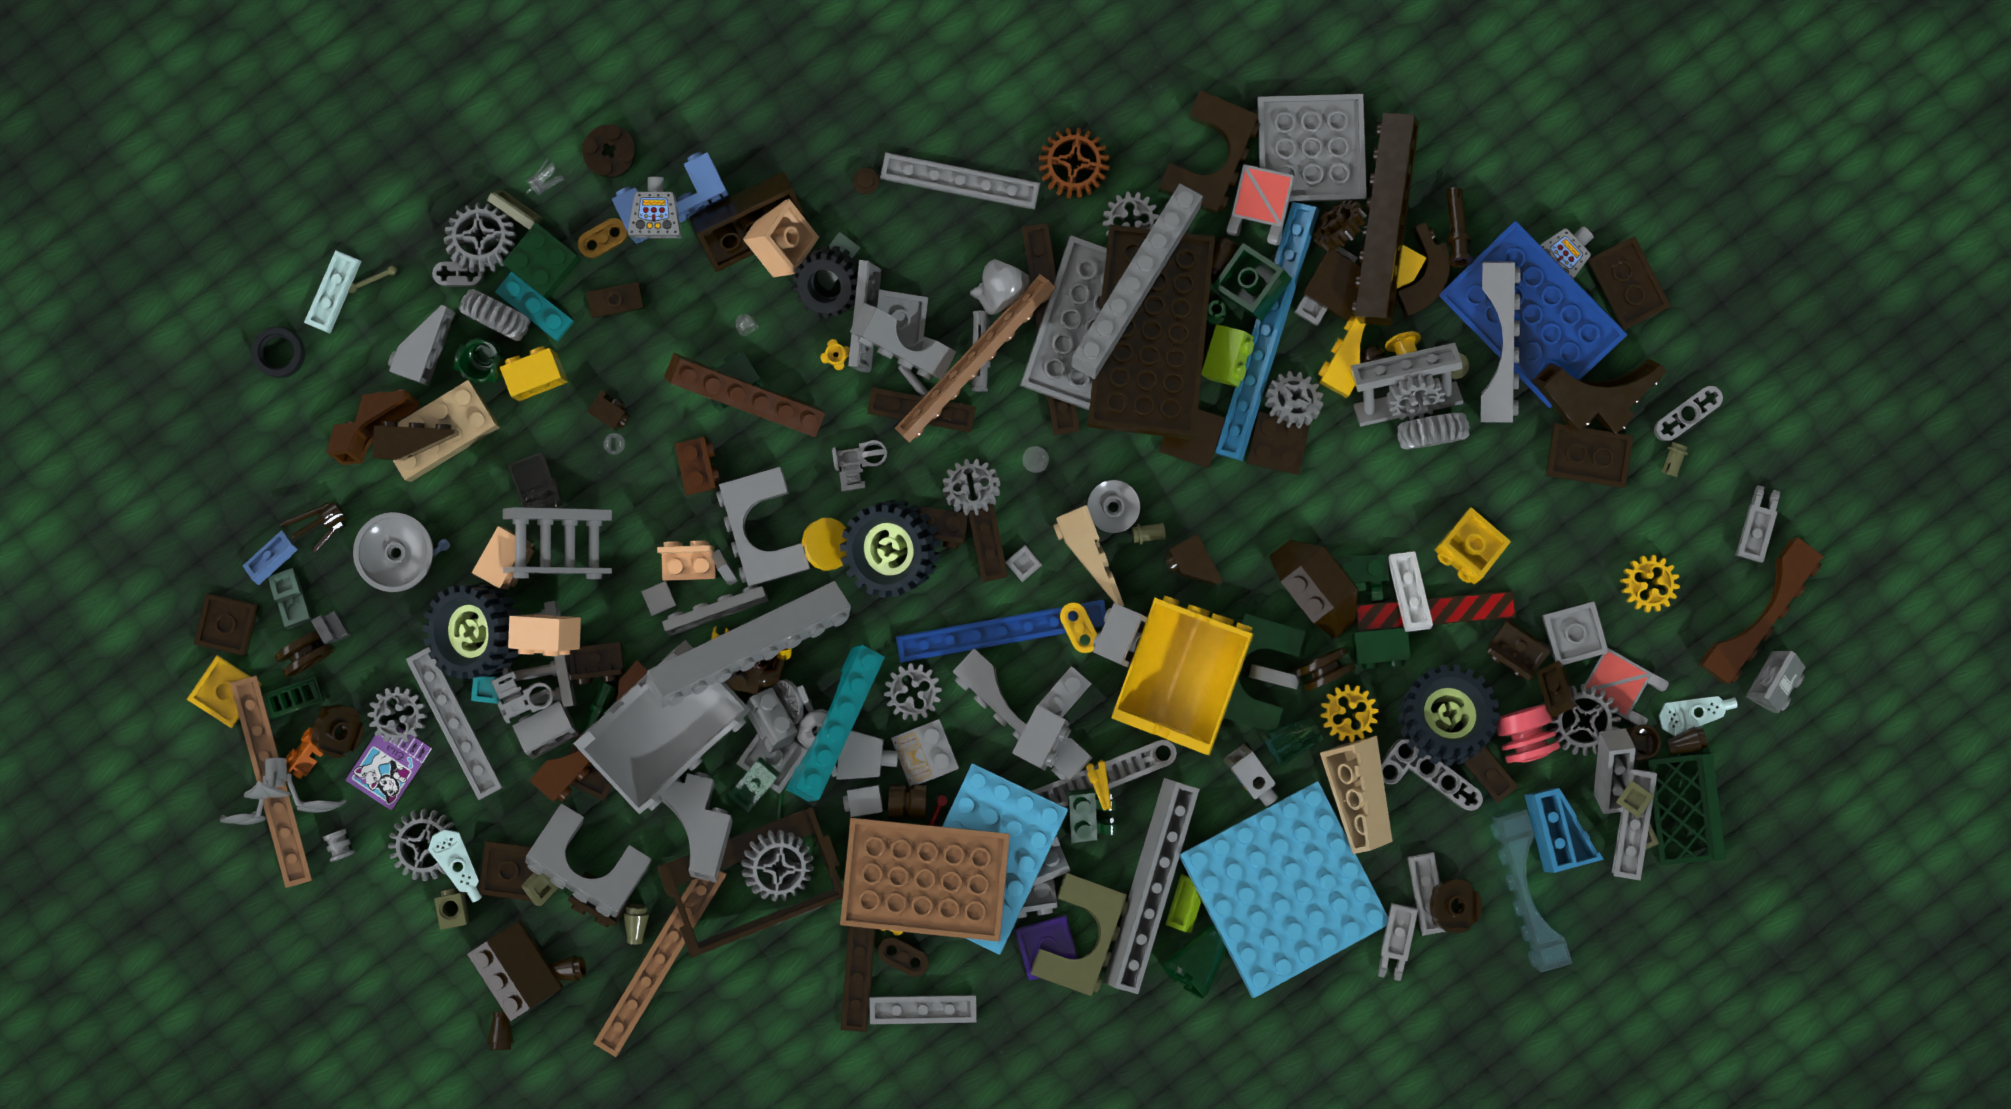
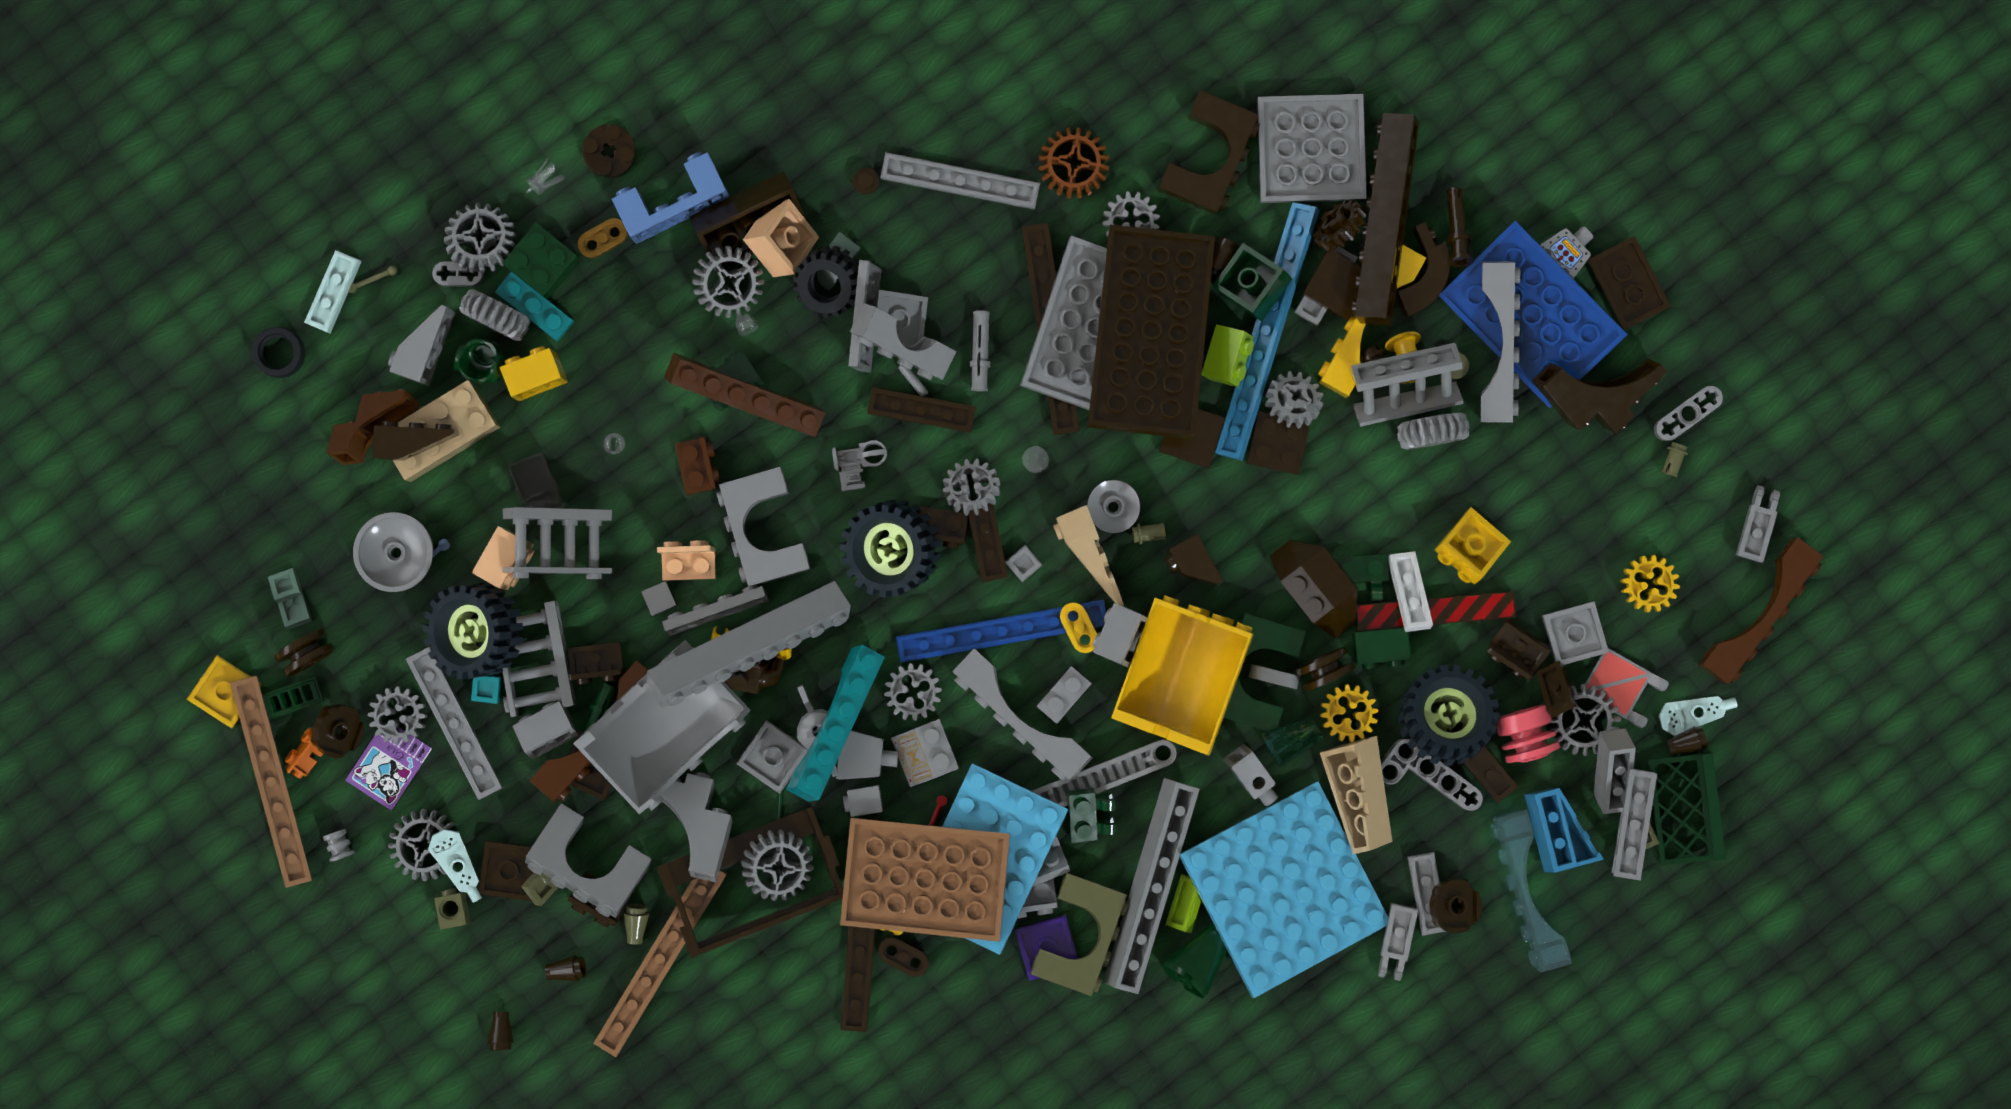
dark brown tile [194,593,259,656] -> none
light grey plant [220,758,346,825] -> none
medium blue plate [243,530,298,585] -> none
dark brown plant [279,501,346,553] -> none
flat silver slope [311,611,352,644] -> none
dark brown slope [467,920,563,1022] -> none
olive tile [487,189,543,230] -> none
light grey piece [490,671,553,723] -> none
light nougat brick [508,614,581,656] -> none
dark brown plate [587,282,644,319] -> none
dark brown brick [587,390,631,431] -> none
light grey torso [628,177,682,239] -> none
light grey tile [711,549,738,585] -> none
plate [728,757,781,812] -> none
light grey brick [746,688,798,753] -> none
light grey wheel [773,679,803,727] -> none
yellow tile [802,518,847,571] -> none
yellow plate [820,339,850,370] -> none
light grey plate [870,995,977,1024] -> none
dark brown wheel [888,784,927,819] -> none
medium nougat plate [895,274,1056,443] -> none
light grey piece [970,259,1030,315] -> none
light grey brick [1012,705,1071,771] -> none
light grey brick [1071,184,1203,380] -> none
yellow piece [1086,760,1111,810] -> none
dark green pin [1207,300,1226,327] -> none
coral flag [1227,164,1295,245] -> none
light grey gear [1386,373,1445,420] -> none
dark brown plate [1545,423,1633,488] -> none
olive tile [1616,780,1654,818] -> none
dark brown wheel [1626,724,1661,762] -> none
light grey slope [1745,651,1805,713] -> none
none -> light grey gear [692,246,764,318]

